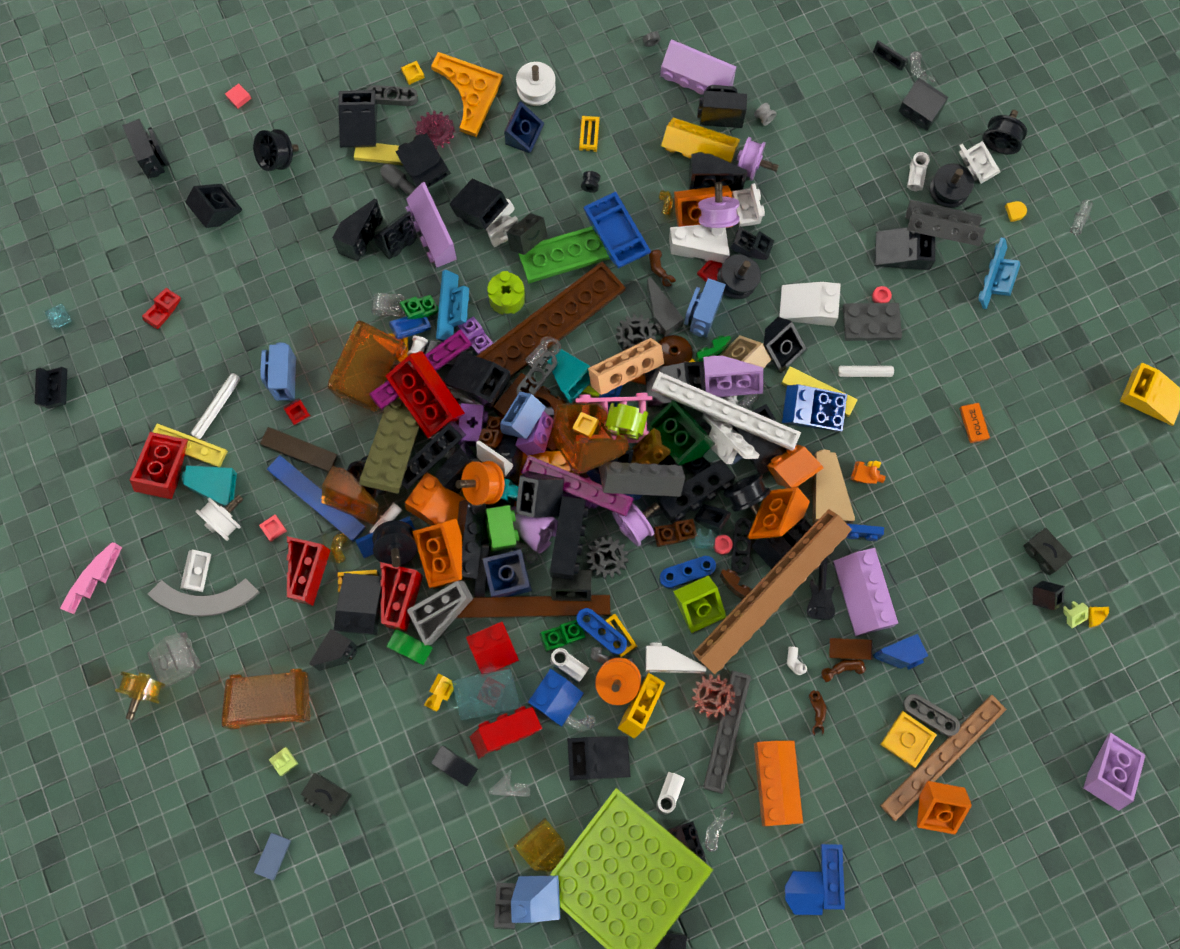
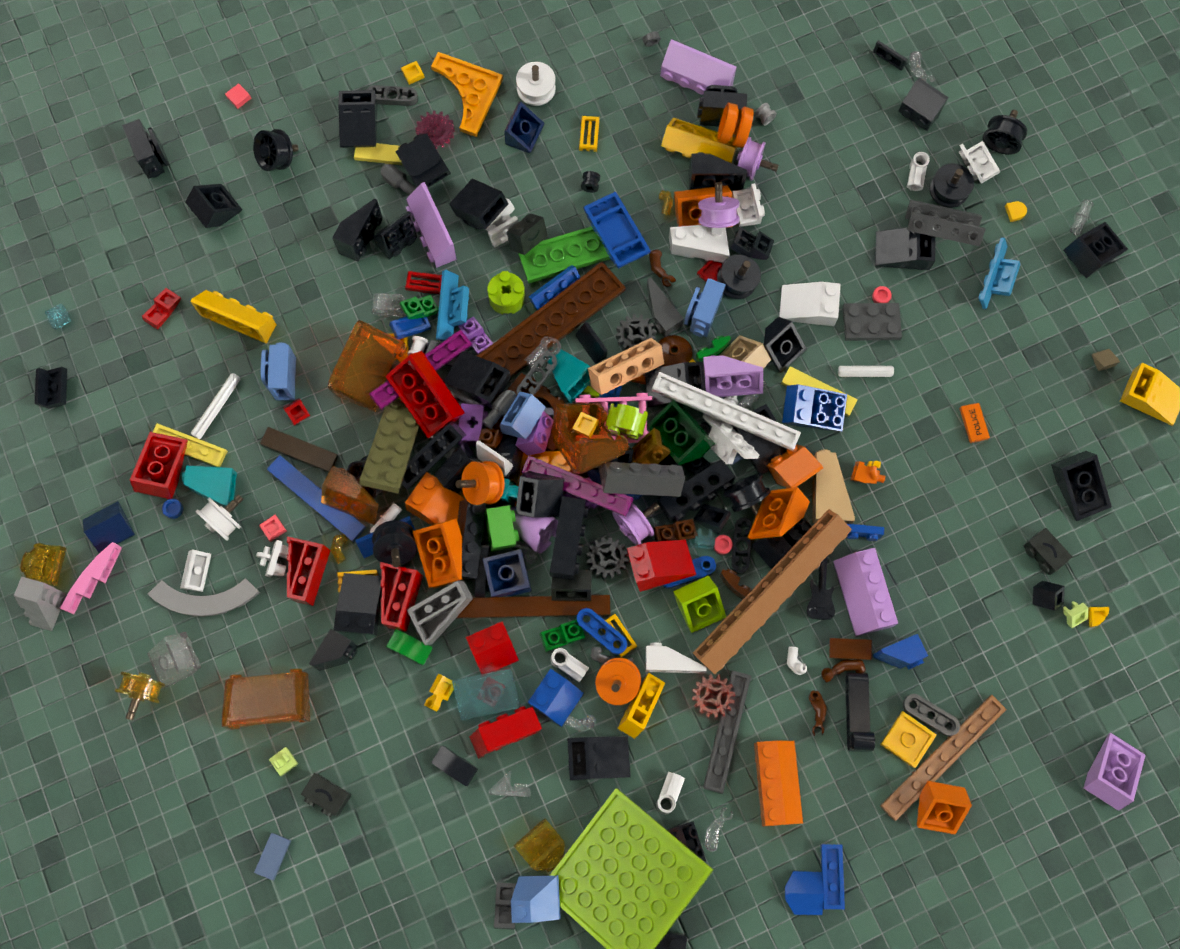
none -> light grey wedge [14,576,67,631]
none -> clear yellow slope [20,543,67,586]
none -> dark blue slope [83,501,135,553]
none -> blue tile [162,499,183,519]
none -> yellow slope [190,290,277,344]
none -> white hips [256,540,288,577]
none -> red tile [405,271,442,295]
none -> dark grey arm [482,390,517,429]
none -> blue plate [528,265,581,311]
none -> black slope [576,322,607,364]
none -> red slope [627,540,696,592]
none -> orange wheel [717,102,754,148]
none -> black beam [845,673,875,752]
none -> black slope [1051,451,1112,521]
none -> black slope [1063,222,1128,278]
none -> dark tan slope [1091,349,1120,371]

